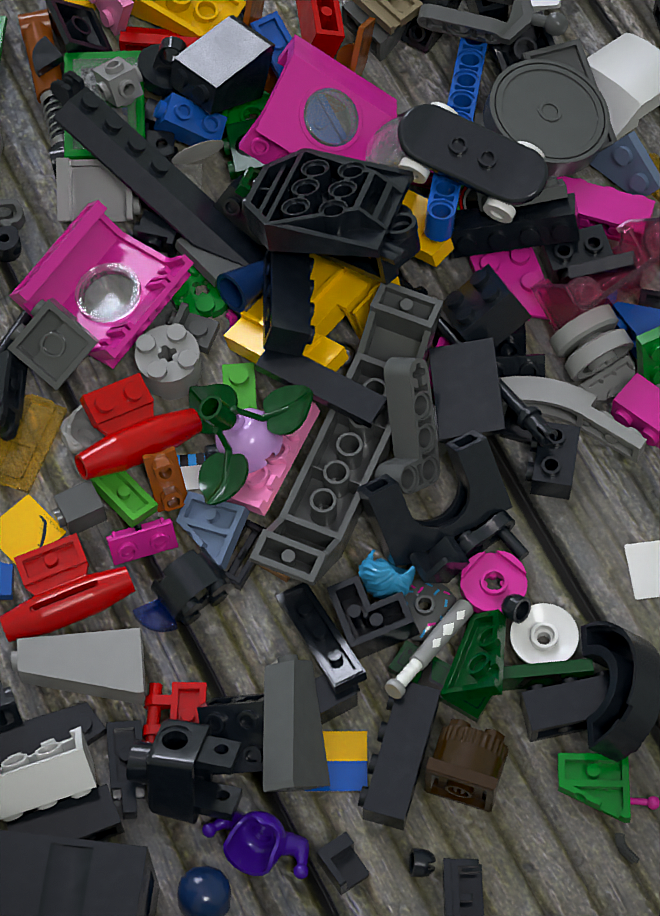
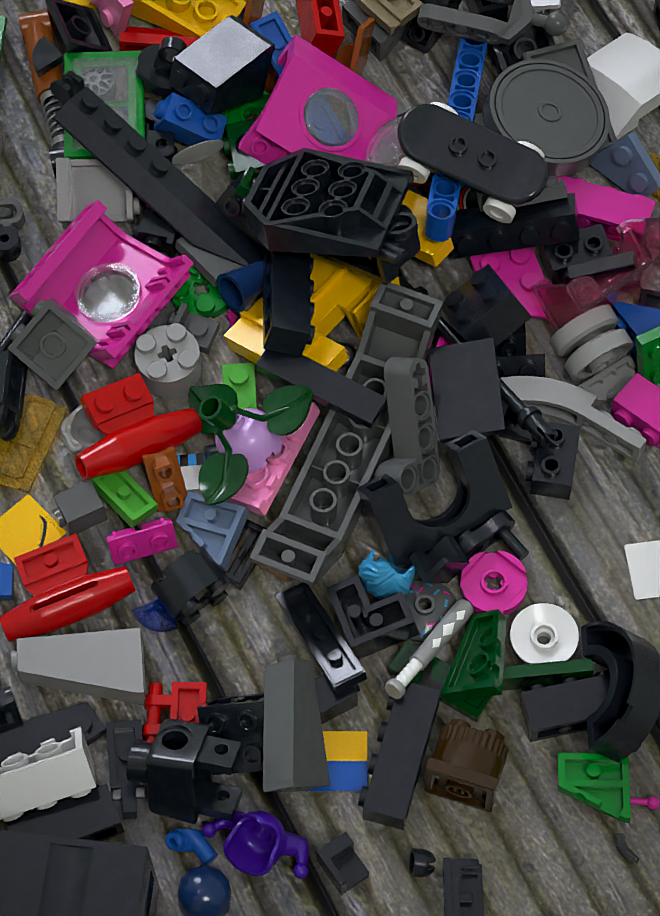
light grey brick [92,56,144,108] -> none
black hinge [501,593,531,624] -> none
none -> blue arm [165,828,218,866]

